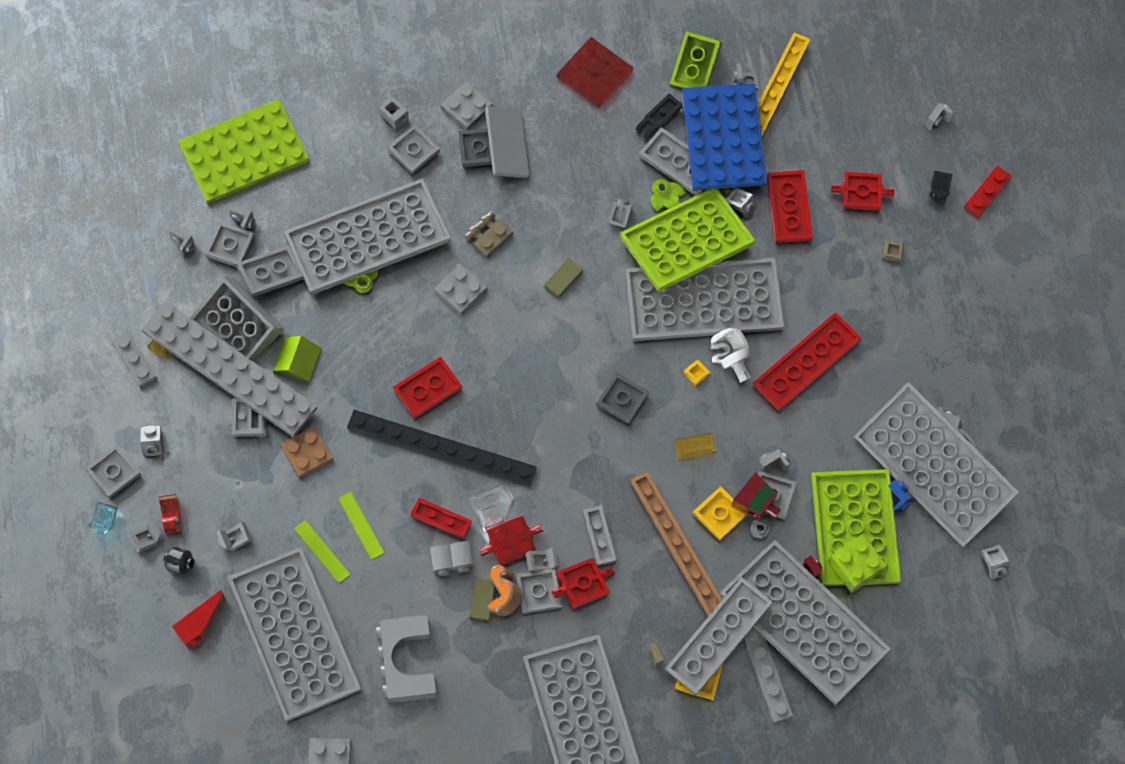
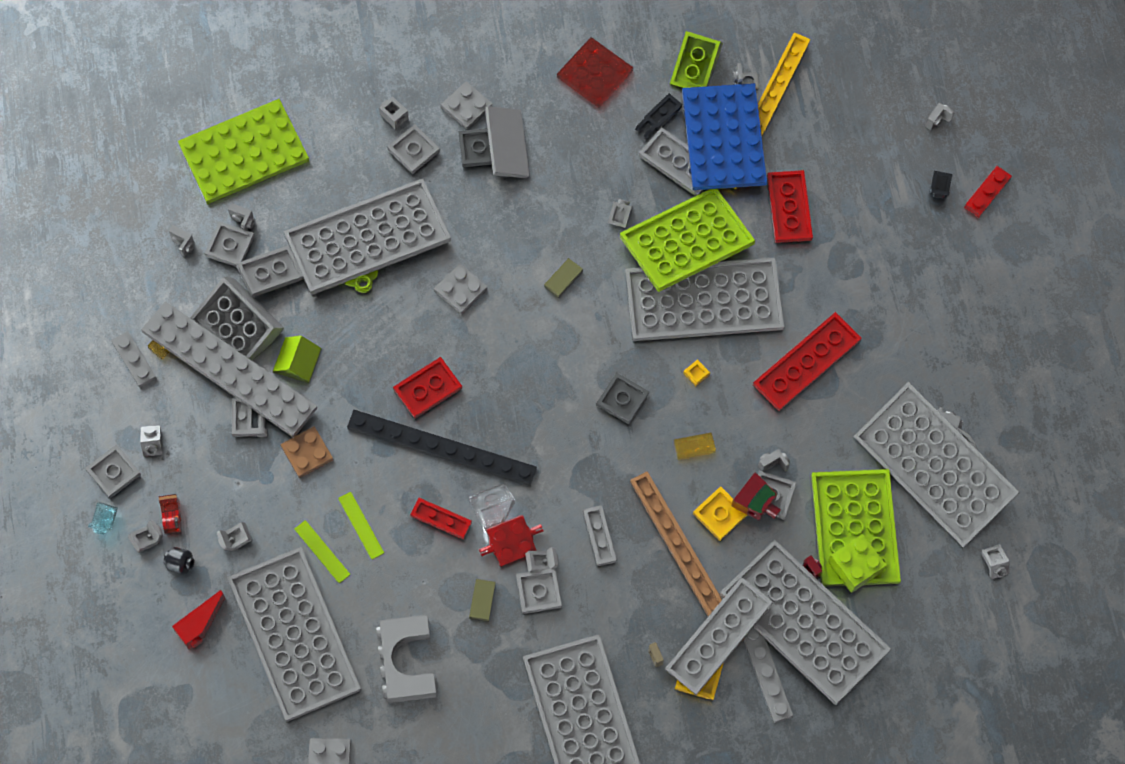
light grey brick [430,541,473,576] -> none
dark tan plate [464,211,513,258] -> none
medium nougat animal [487,565,522,616] -> none
red plate [552,558,615,609] -> none
lime plate [651,179,686,211] -> none
white piece [711,328,751,383] -> none
light grey bracket [725,188,757,219] -> none
light grey plate [750,519,770,539] -> none
red plate [831,172,895,211] -> none
dark tan tile [882,240,904,263] -> none
blue bracket [888,480,913,511] -> none

